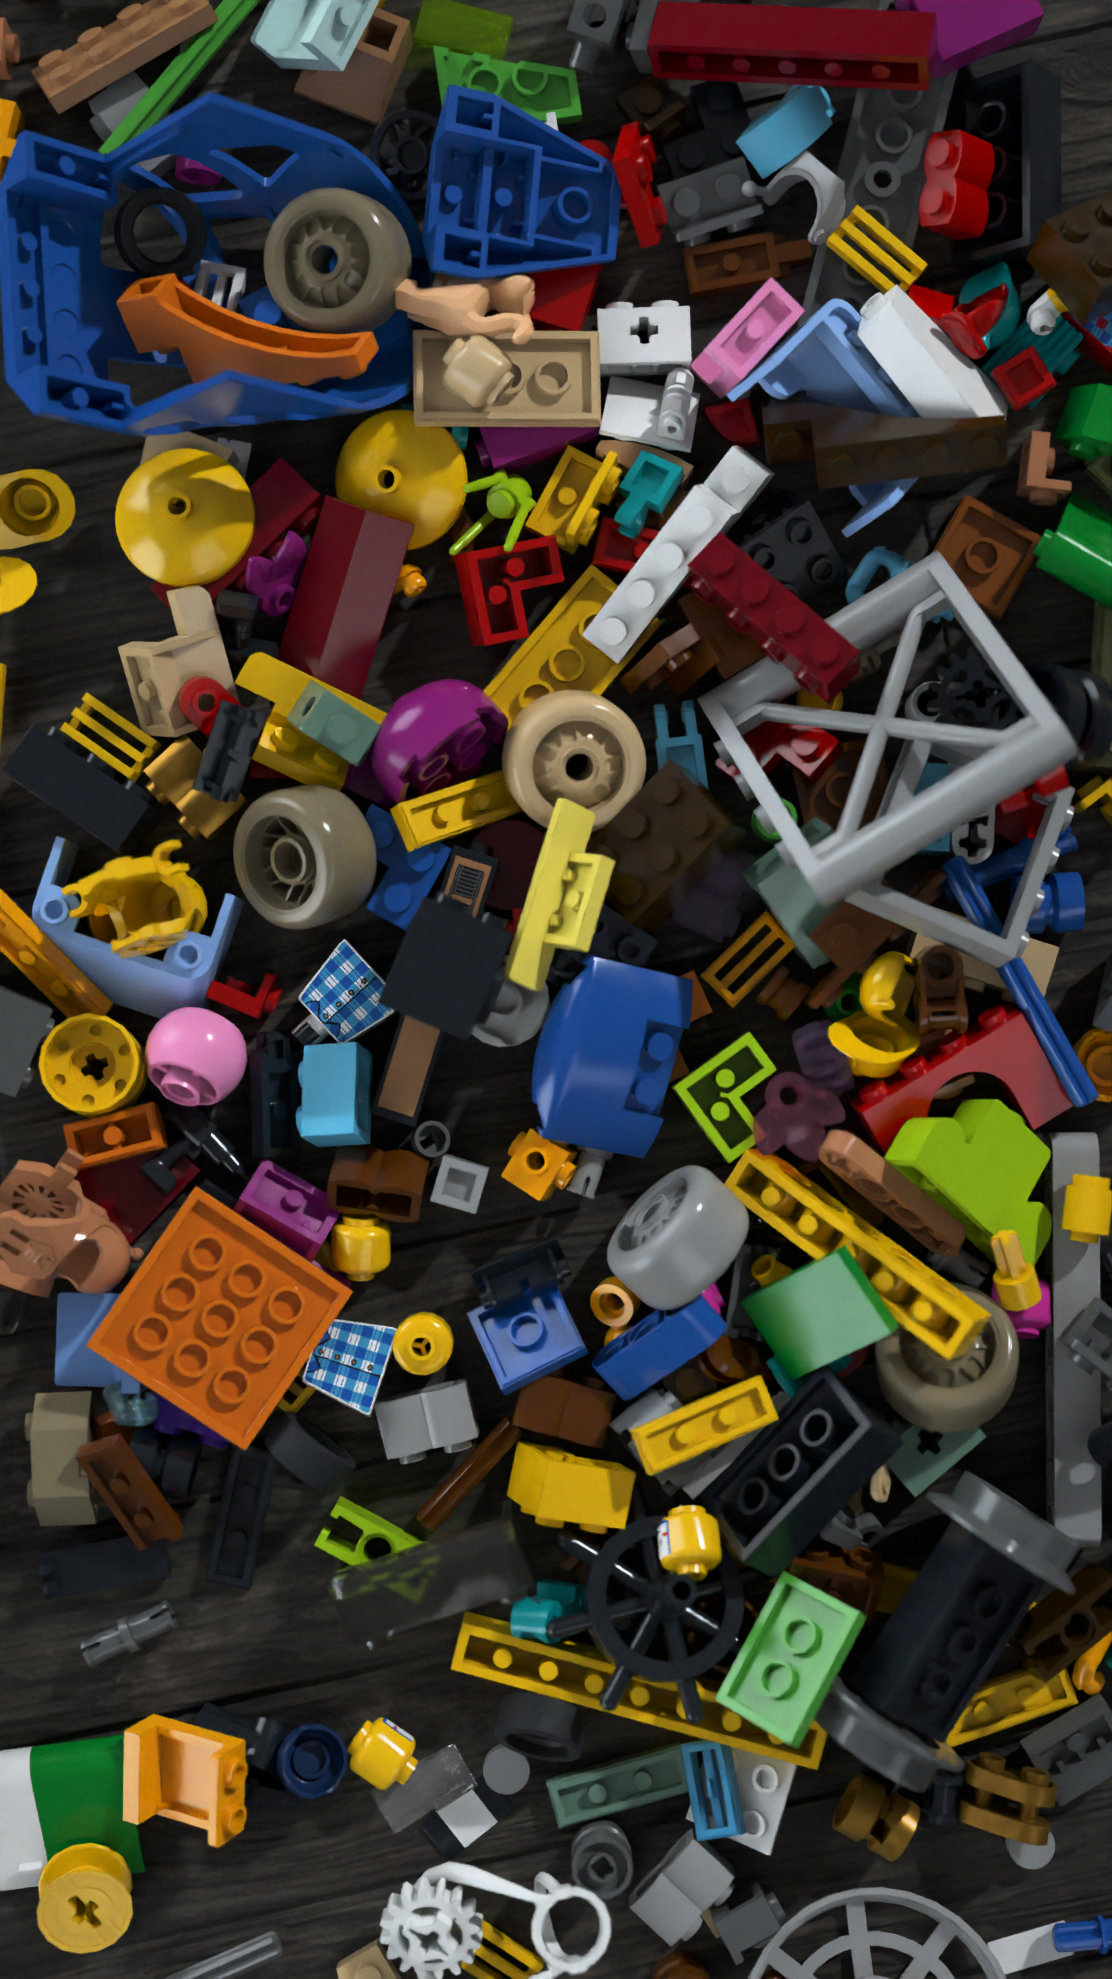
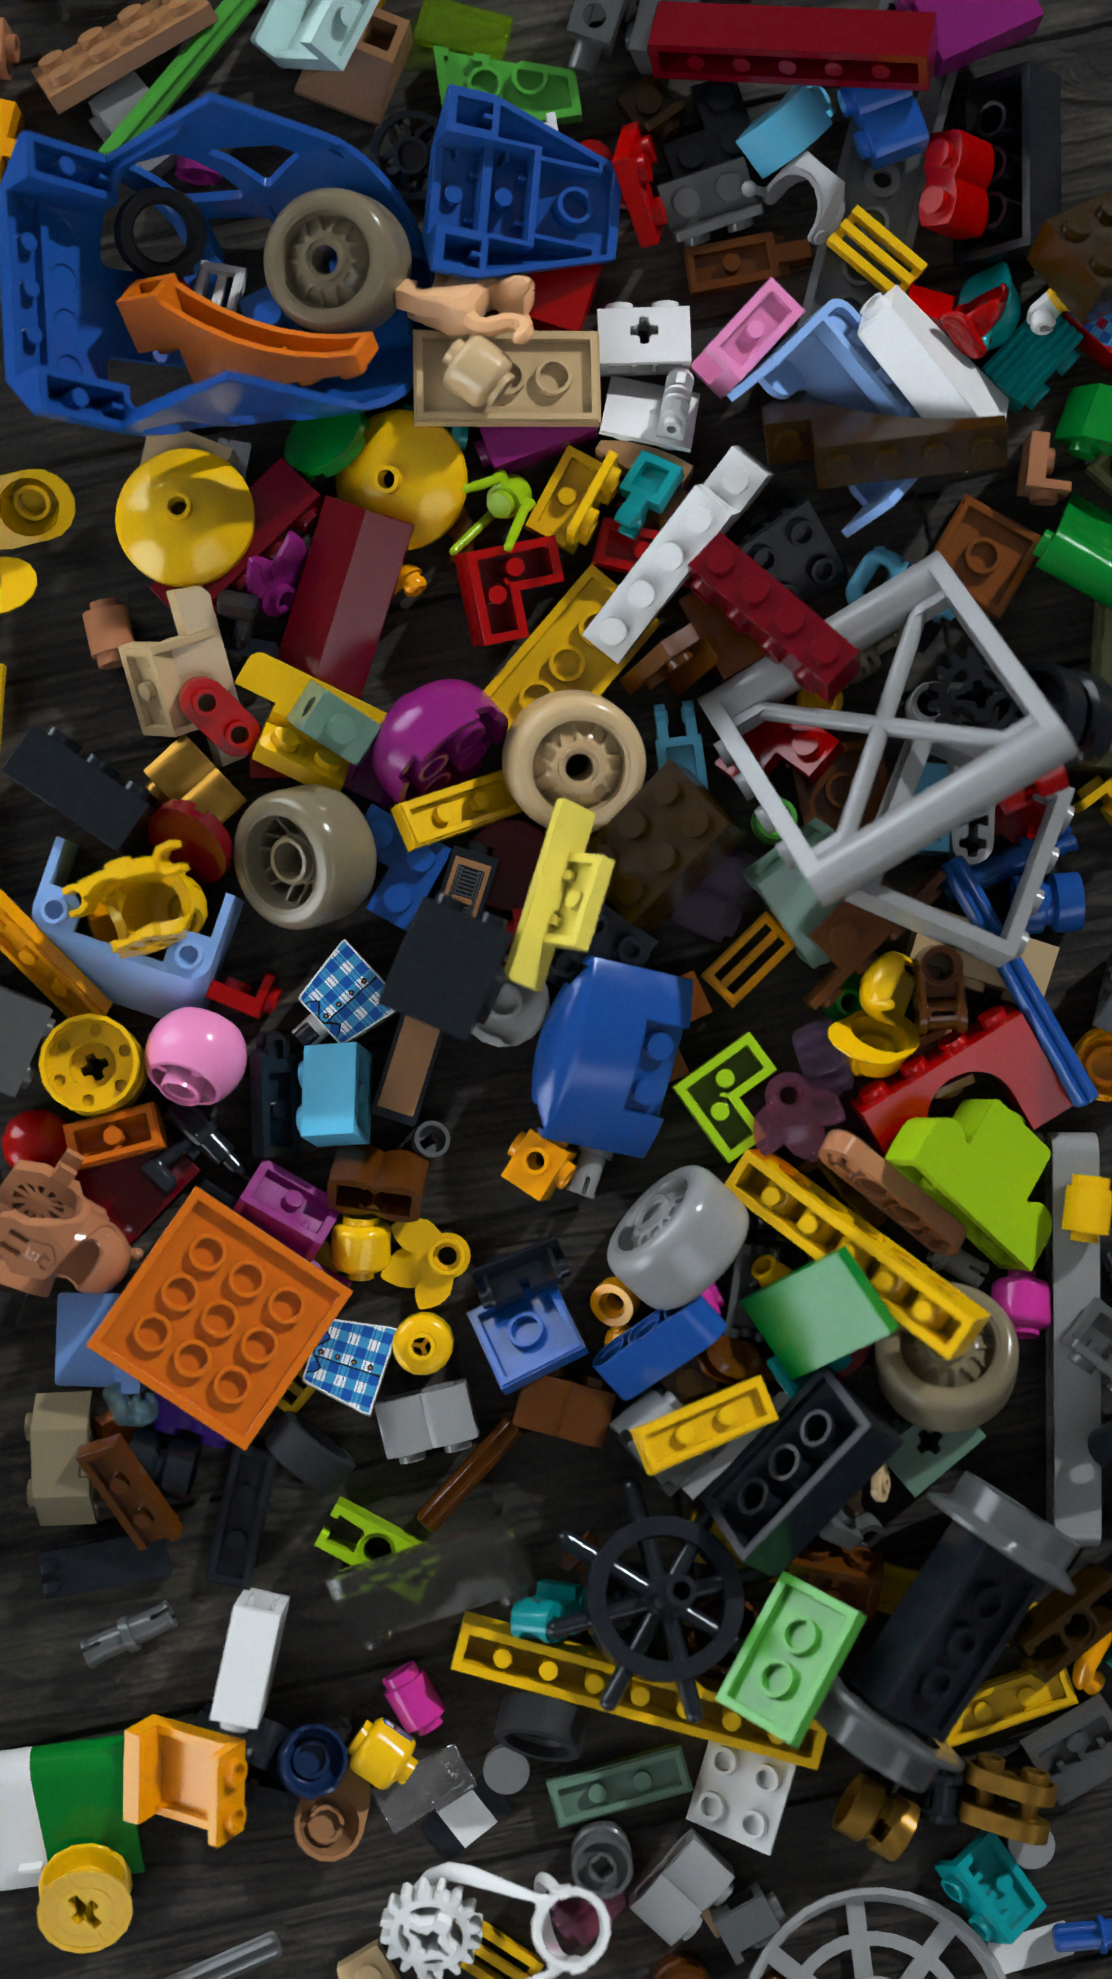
yellow tile [60,692,162,782] -> none
black hinge [192,699,266,803] -> none
light grey brick [430,1154,490,1214] -> none
yellow brick [507,1441,636,1534] -> none
yellow head [657,1505,722,1581] -> none
dark azure tile [680,1740,747,1841] -> none
red tile [704,397,760,447] -> none
reddish brown wheel [754,964,812,1023] -> none
red tile [990,345,1057,413] -> none
yellow piece [990,1229,1042,1311] -> none
none -> red hair [2,1109,67,1169]
none -> nougat brick [82,598,135,669]
none -> dark red tile [148,799,234,884]
none -> white brick [209,1587,291,1733]
none -> green tile [284,412,369,481]
none -> medium nougat cap [294,1759,371,1862]
none -> yellow plate [381,1218,471,1309]
none -> dark pink brick [382,1661,447,1736]
none -> clear pink bracket [552,1891,625,1947]
none -> blue brick [837,87,930,170]
none -> teal bracket [934,1830,1047,1945]

